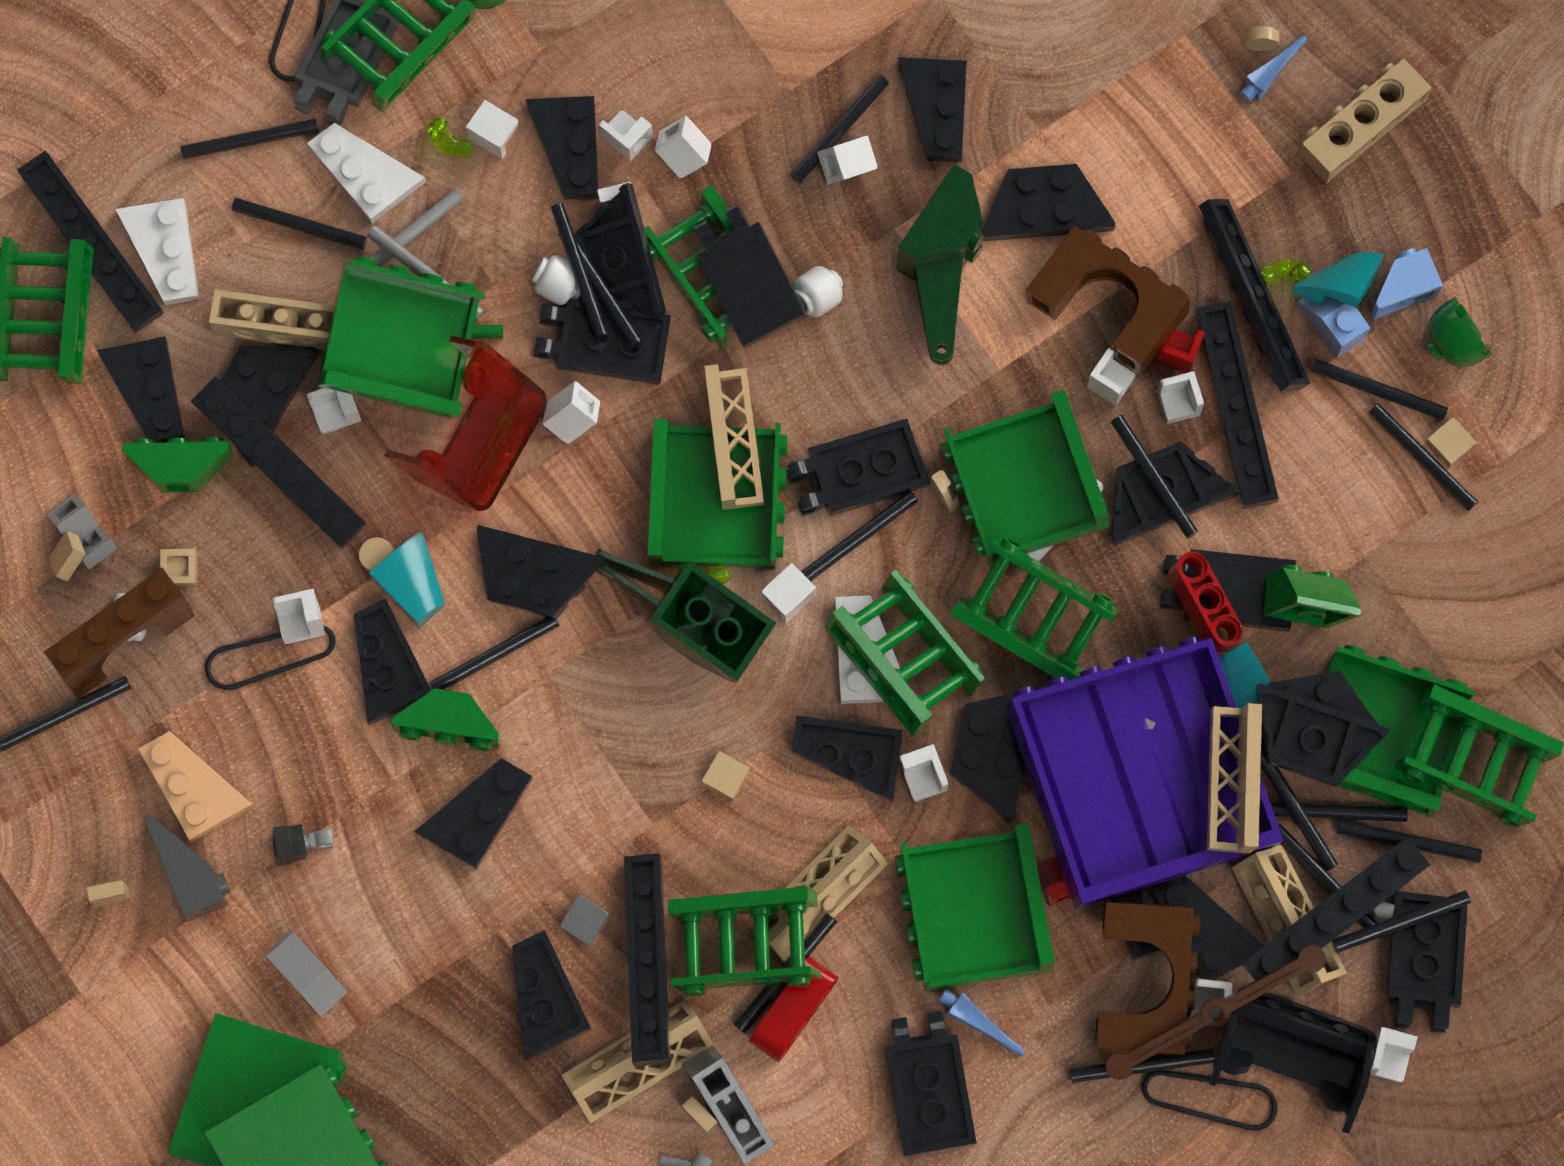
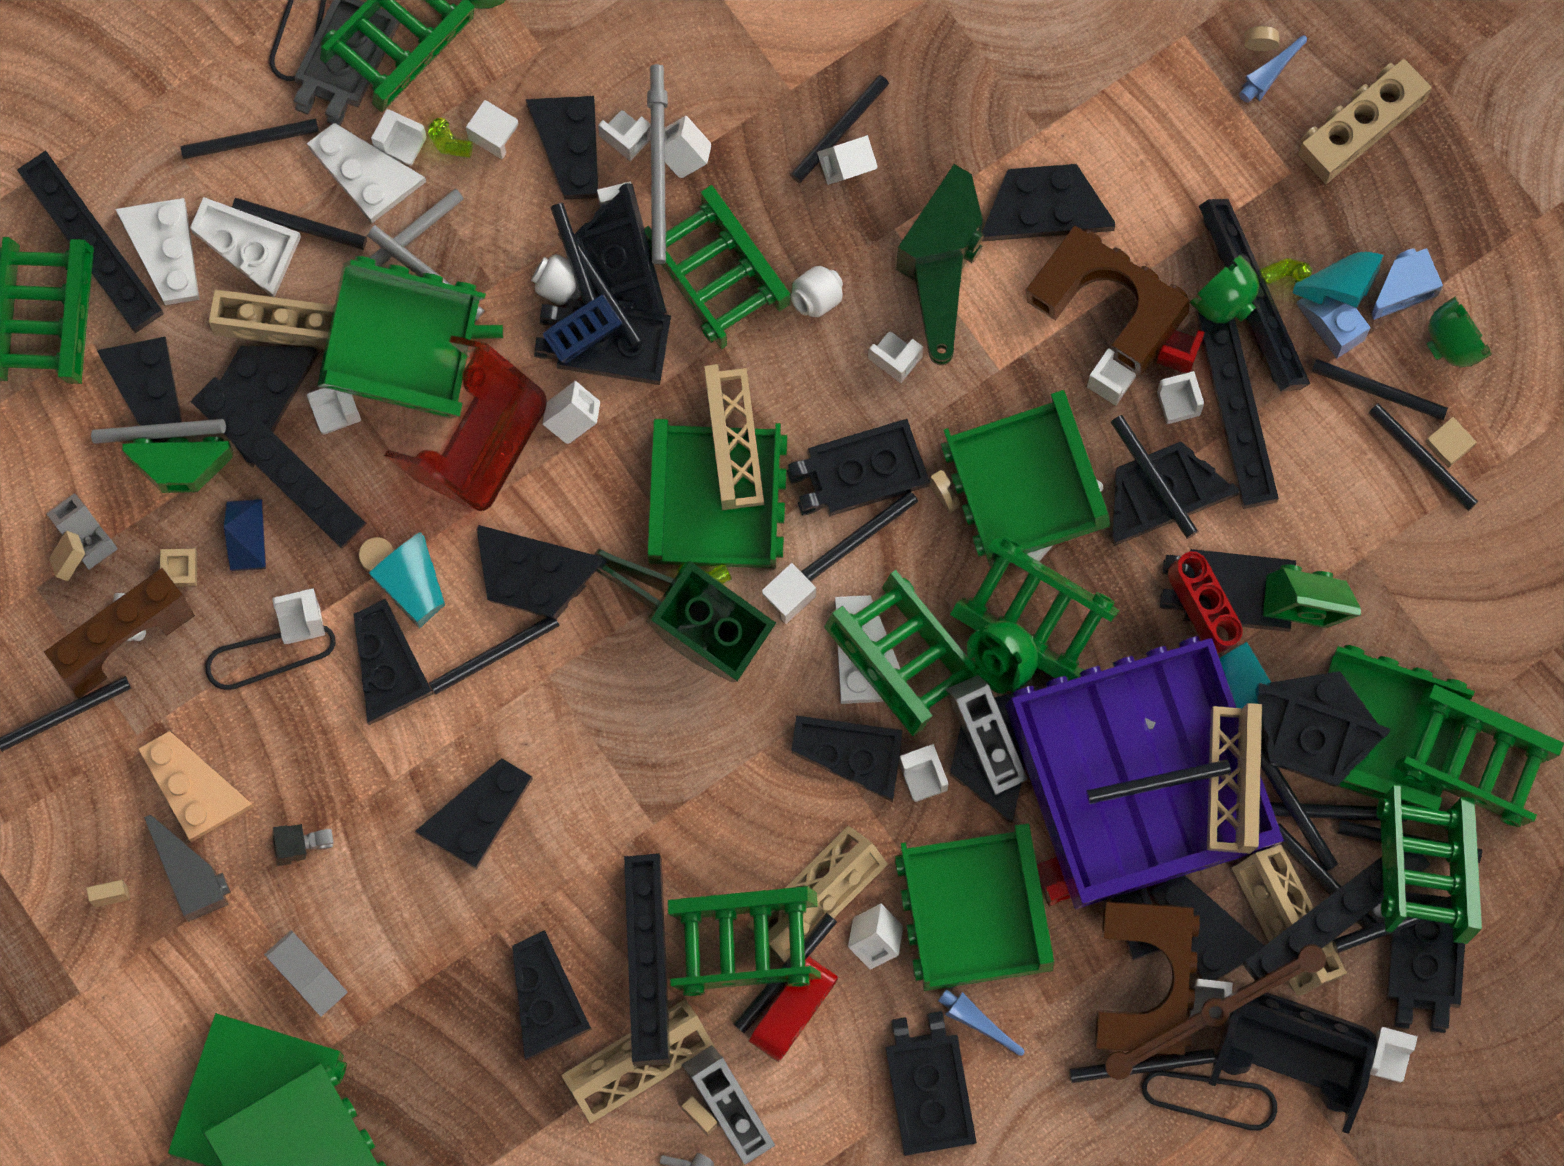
green slope [391,688,501,751] -> none
light grey slope [560,893,610,947] -> none
black tile [694,204,807,348] -> none
tan tile [701,751,750,801] -> none
black wing [898,57,967,163] -> none
none -> light grey bar [91,419,226,444]
none -> white wing [190,197,301,297]
none -> dark blue slope [224,499,266,571]
none -> white panel [371,109,427,166]
none -> dark blue slope [542,294,623,364]
none -> light grey bar [647,64,668,264]
none -> white panel [848,904,903,970]
none -> white panel [868,332,923,383]
none -> dark grey slope [946,675,1028,795]
none -> green cylinder [967,621,1038,694]
none -> black bar [1086,759,1231,804]
none -> green cylinder [1190,255,1259,323]
none -> green fence [1376,785,1482,944]

